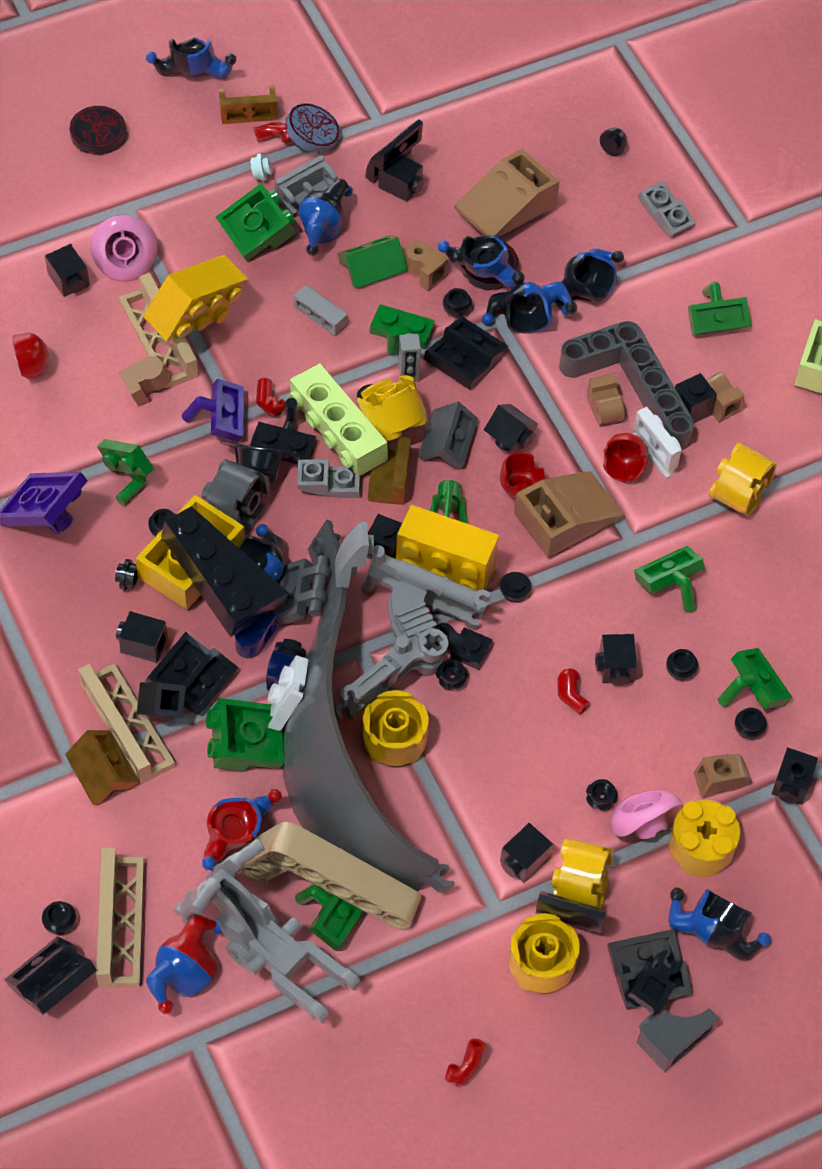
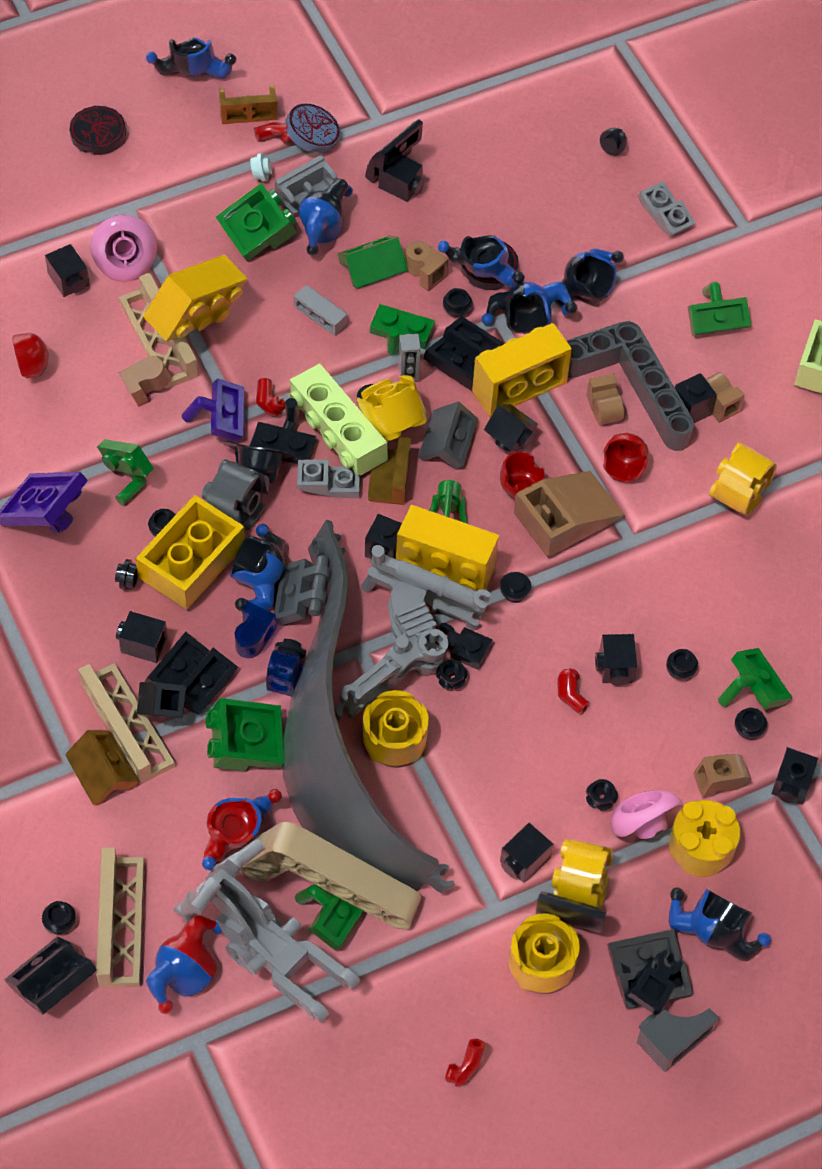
black wedge [161,506,289,637] -> none
white plate [268,655,308,731] -> none
light grey slope [335,521,374,588] -> none
medium nougat slope [454,149,560,237] -> none
white plate [633,407,682,479] -> none
green plate [634,546,705,612] -> none
none -> yellow brick [472,323,572,418]

